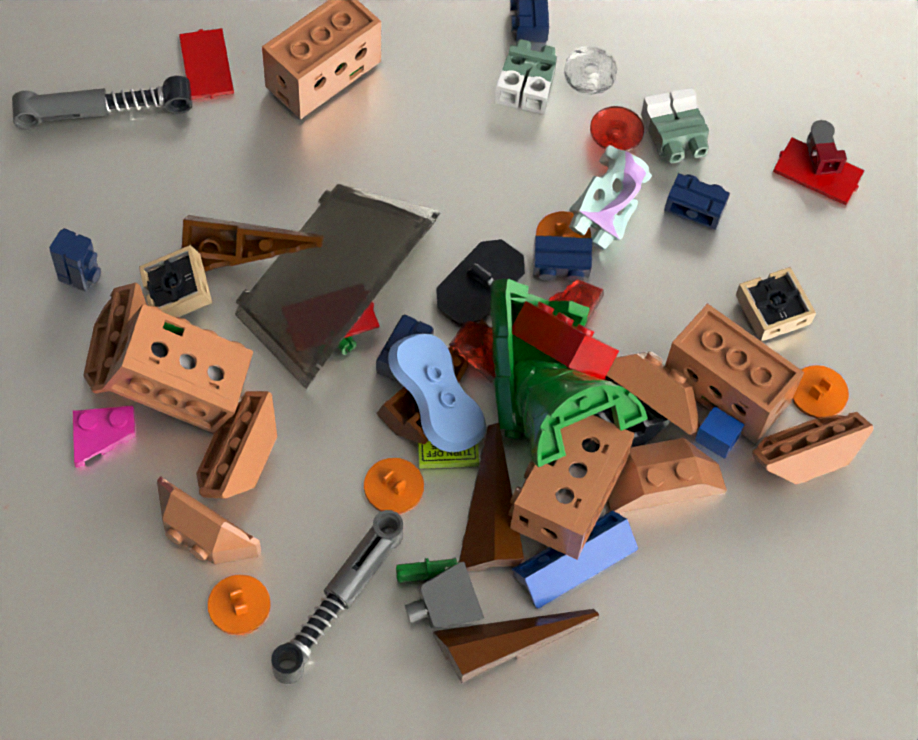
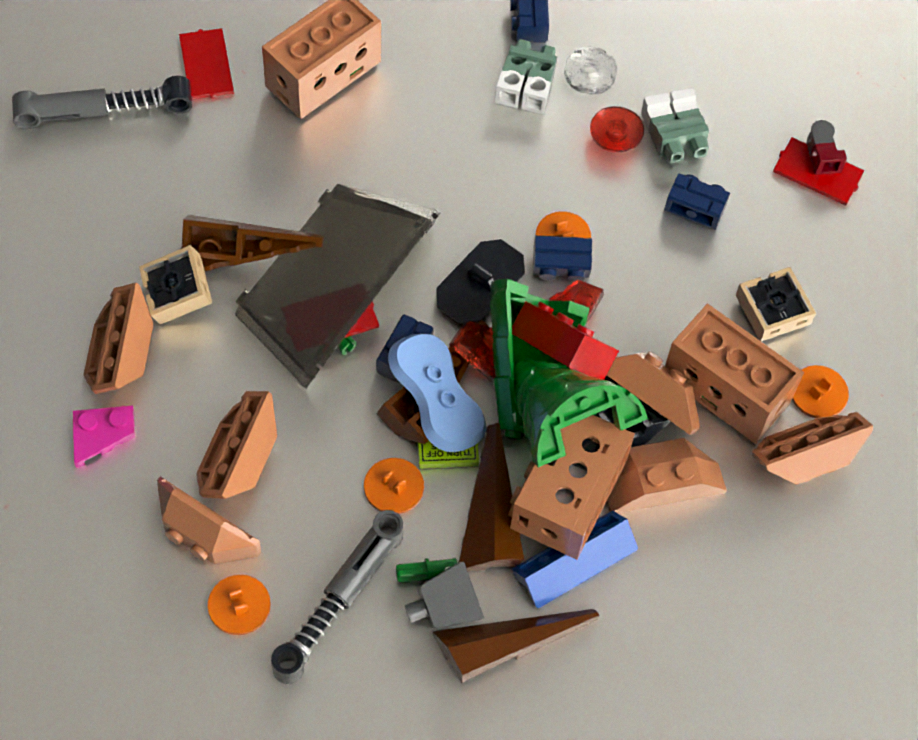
dark blue brick [49,228,101,291] -> none
nougat piece [103,304,253,433] -> none
light aqua hips [569,145,652,250] -> none
blue panel [695,407,745,459] -> none

